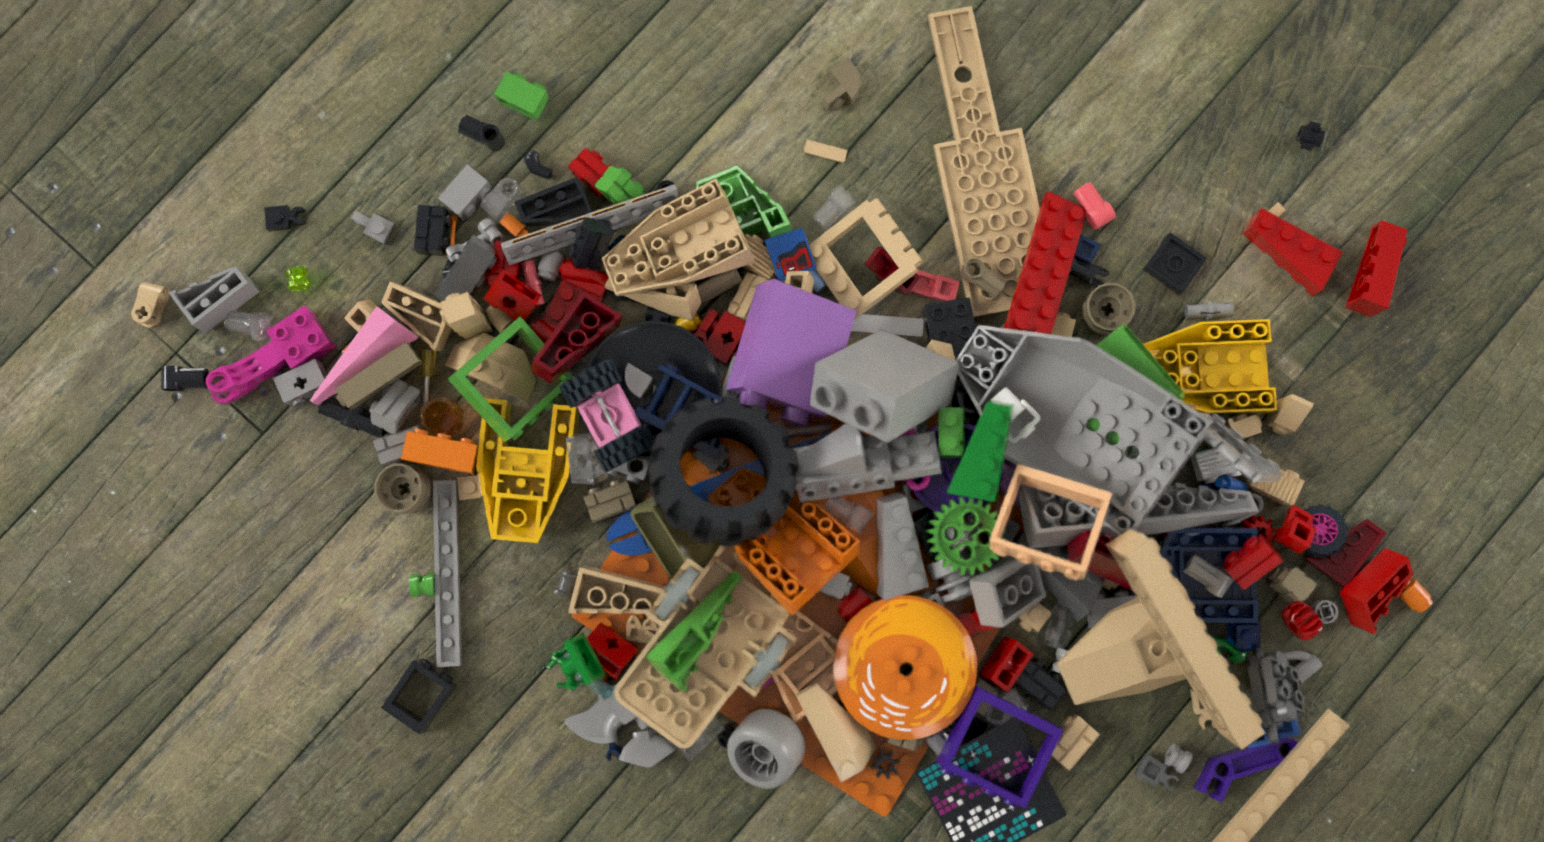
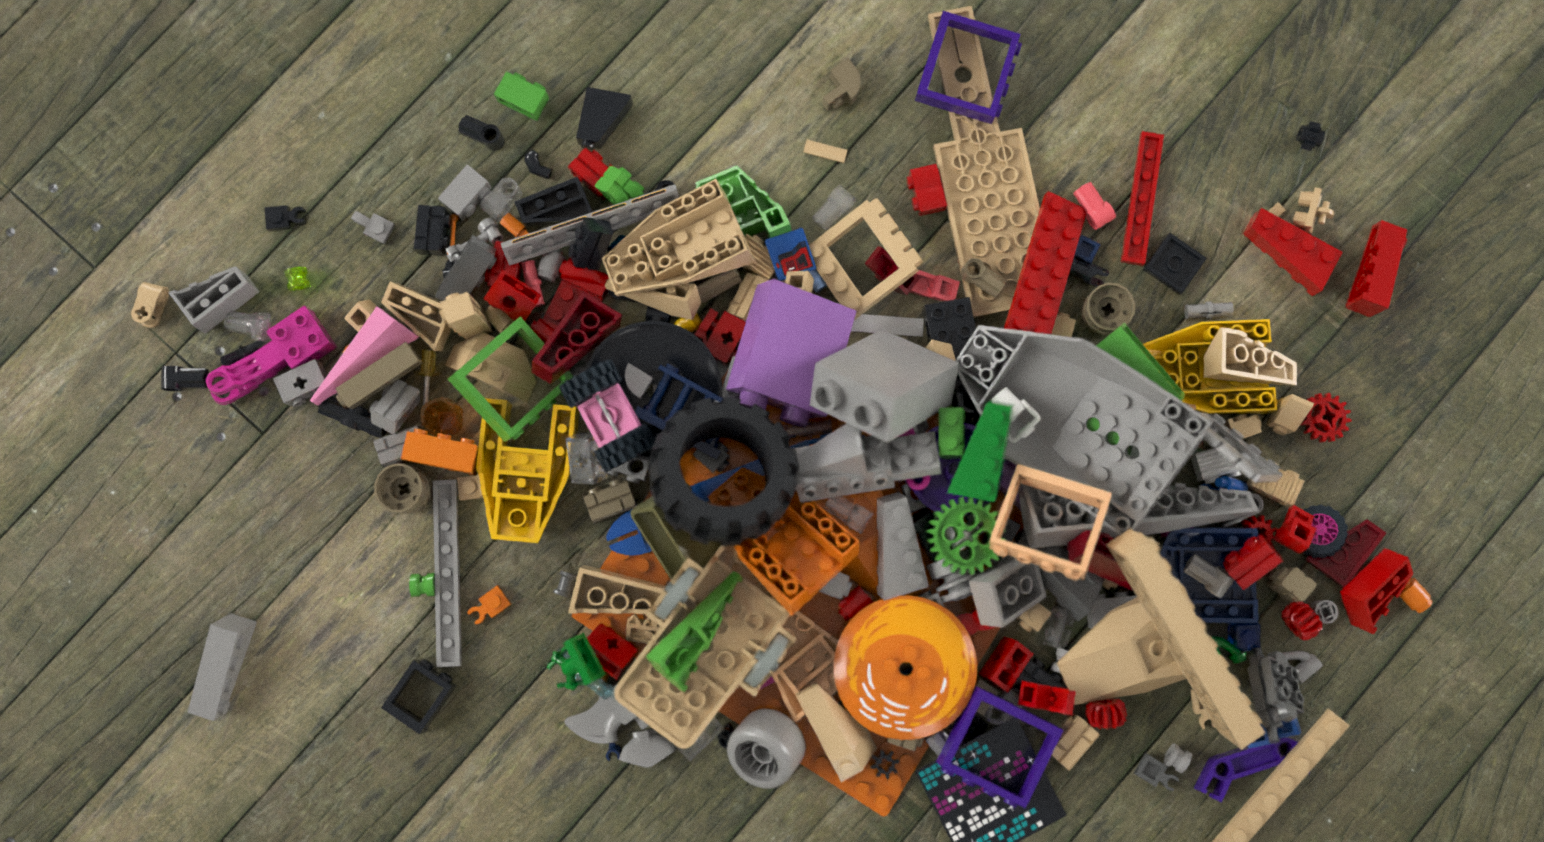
none -> light grey wedge [187,613,257,721]
none -> black axle [220,338,265,366]
none -> orange plate [467,585,512,624]
none -> black slope [576,87,633,150]
none -> red brick [906,164,947,216]
none -> dark purple window [915,11,1022,124]
none -> red brick [1018,681,1076,715]
none -> red gear [1086,698,1127,729]
none -> red plate [1121,131,1164,266]
none -> tan wedge [1204,327,1297,386]
none -> tan hips [1293,188,1335,234]
none -> red gear [1300,393,1352,443]

